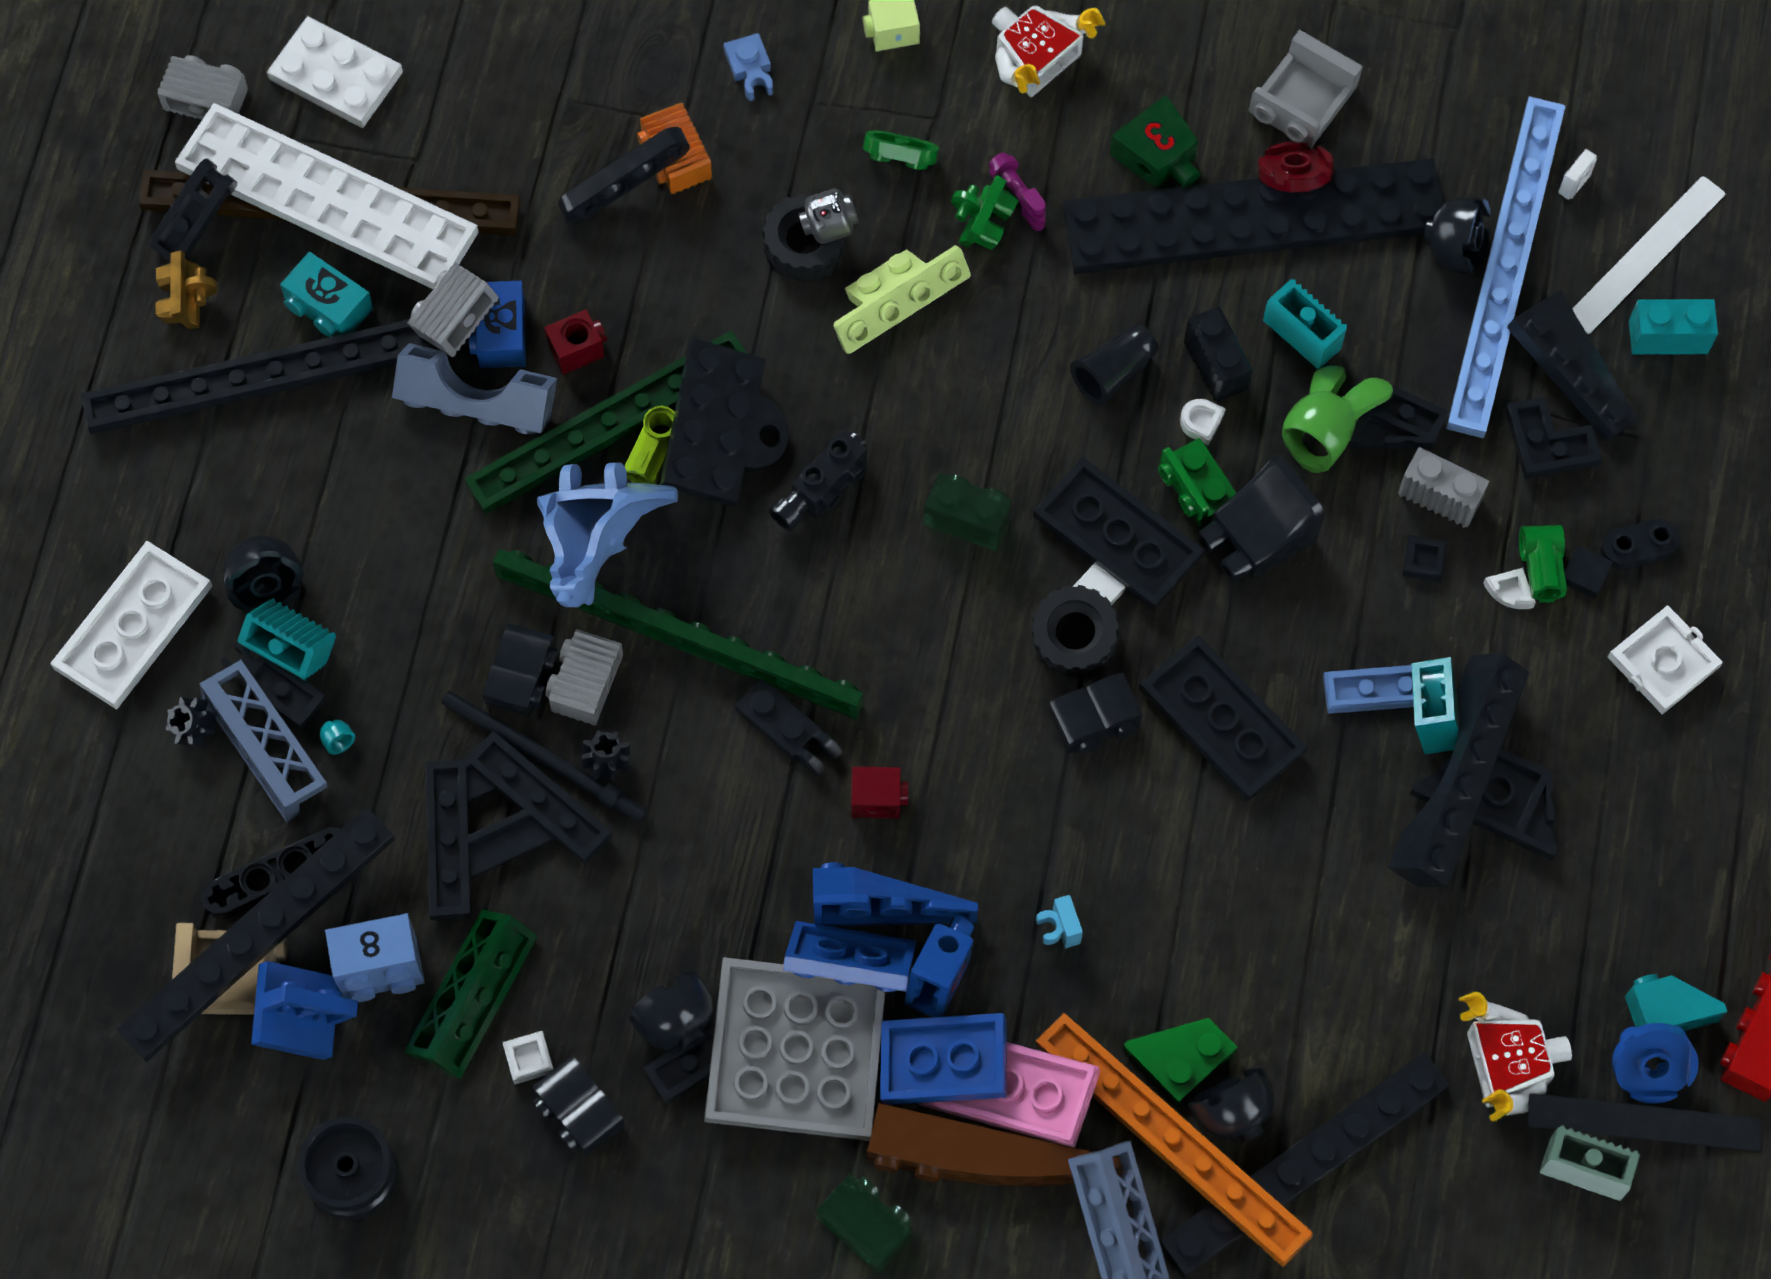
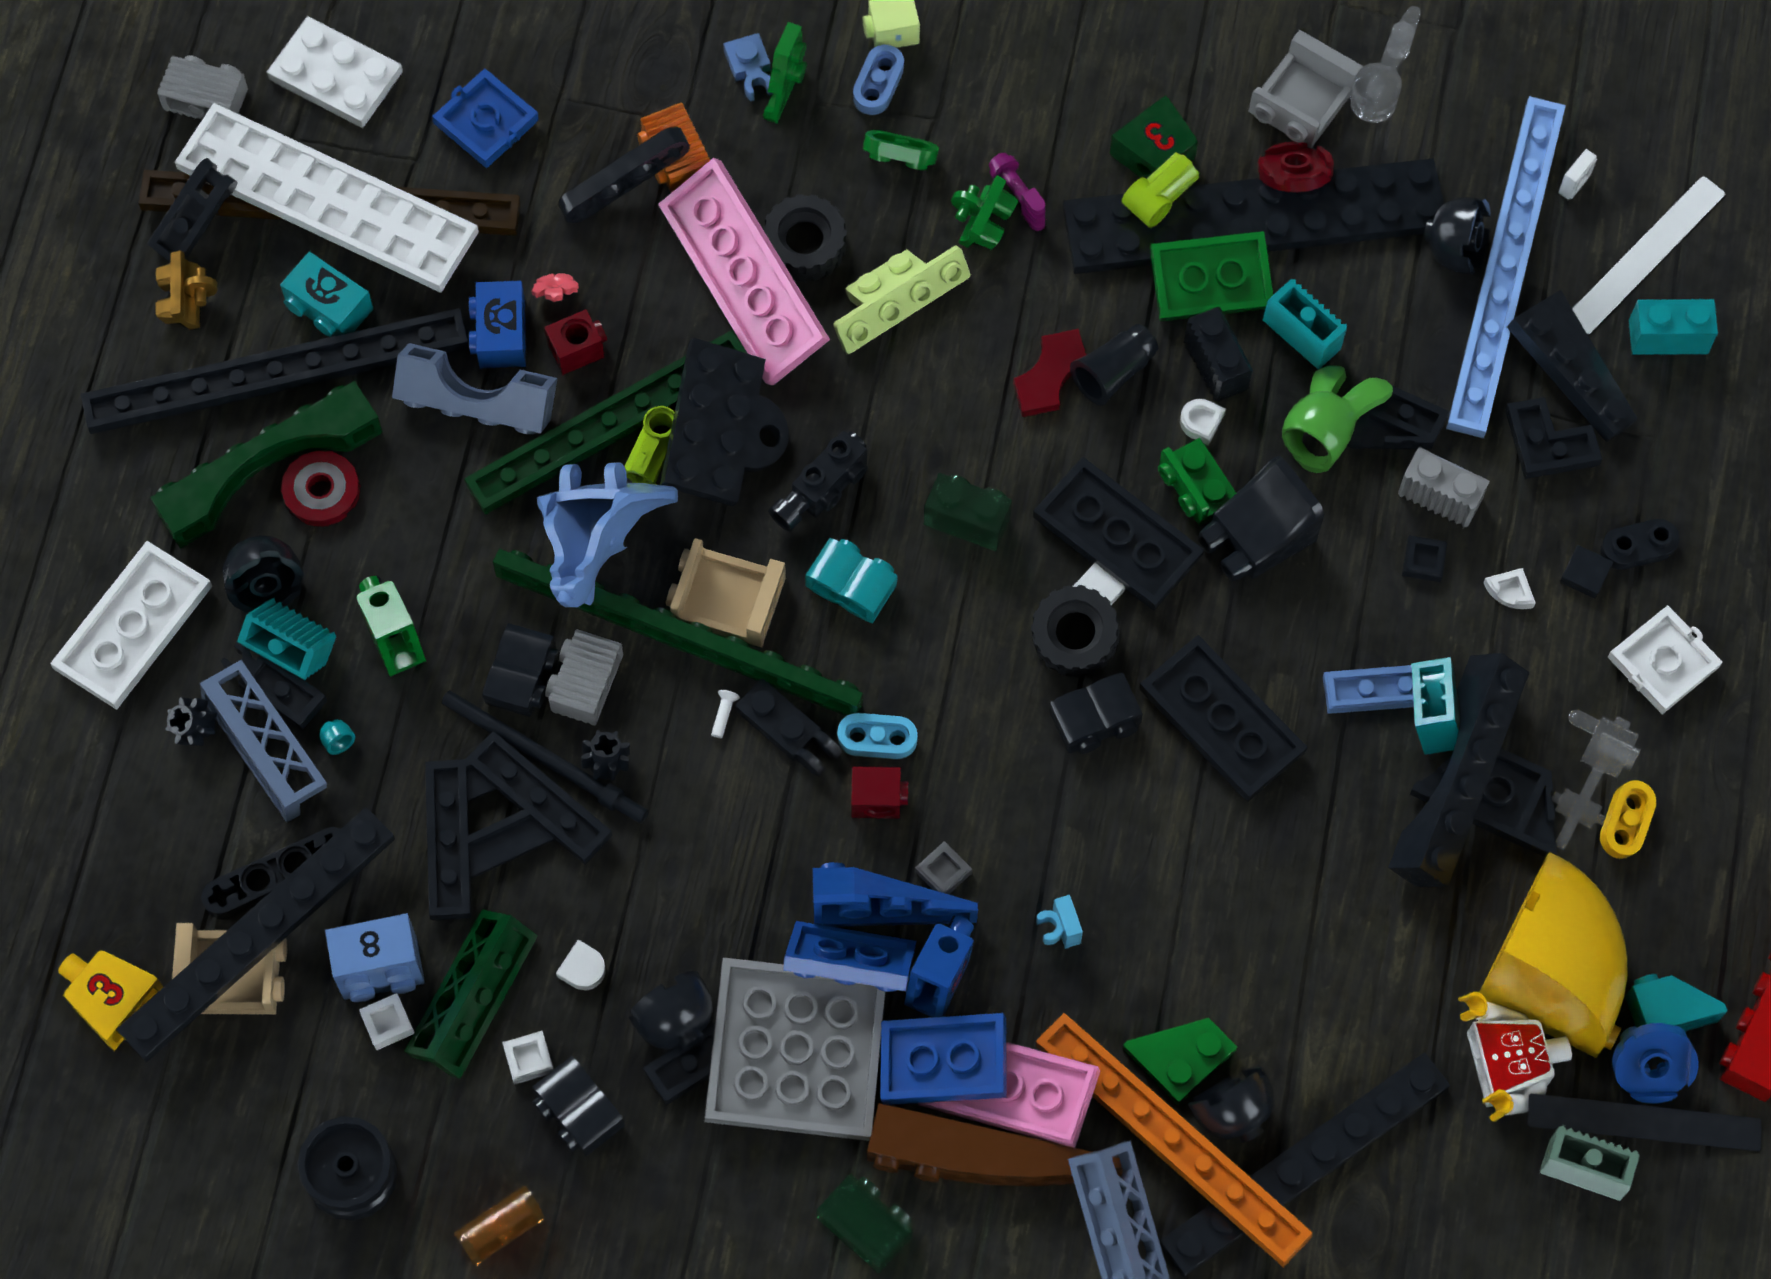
blue bracket [251,961,358,1060] -> none
light grey brick [407,262,498,357] -> none
flat silver head [799,188,858,244] -> none
torso [992,6,1106,98] -> none
green piece [1519,525,1567,603] -> none
none -> yellow torso [58,950,163,1051]
none -> dark green arch [150,381,383,549]
none -> dark red tile [281,450,360,526]
none -> green torso [356,576,426,677]
none -> white plate [359,993,415,1050]
none -> blue plate [432,68,539,168]
none -> clear orange brick [453,1185,544,1265]
none -> coral plant [532,273,579,302]
none -> white tile [556,940,606,990]
none -> bright pink plate [658,158,830,386]
none -> tan panel [666,538,786,648]
none -> white piece [711,690,740,738]
none -> green wing [763,22,807,123]
none -> teal brick [805,538,898,623]
none -> medium azure plate [837,713,917,759]
none -> medium blue plate [853,45,904,115]
none -> flat silver tile [915,841,972,895]
none -> dark red tile [1013,329,1086,417]
none -> lime piece [1121,153,1199,228]
none -> green plate [1150,231,1273,322]
none -> clear piece [1350,6,1421,123]
none -> yellow brick [1479,852,1627,1058]
none -> clear piece [1551,710,1641,850]
none -> yellow plate [1600,780,1656,859]

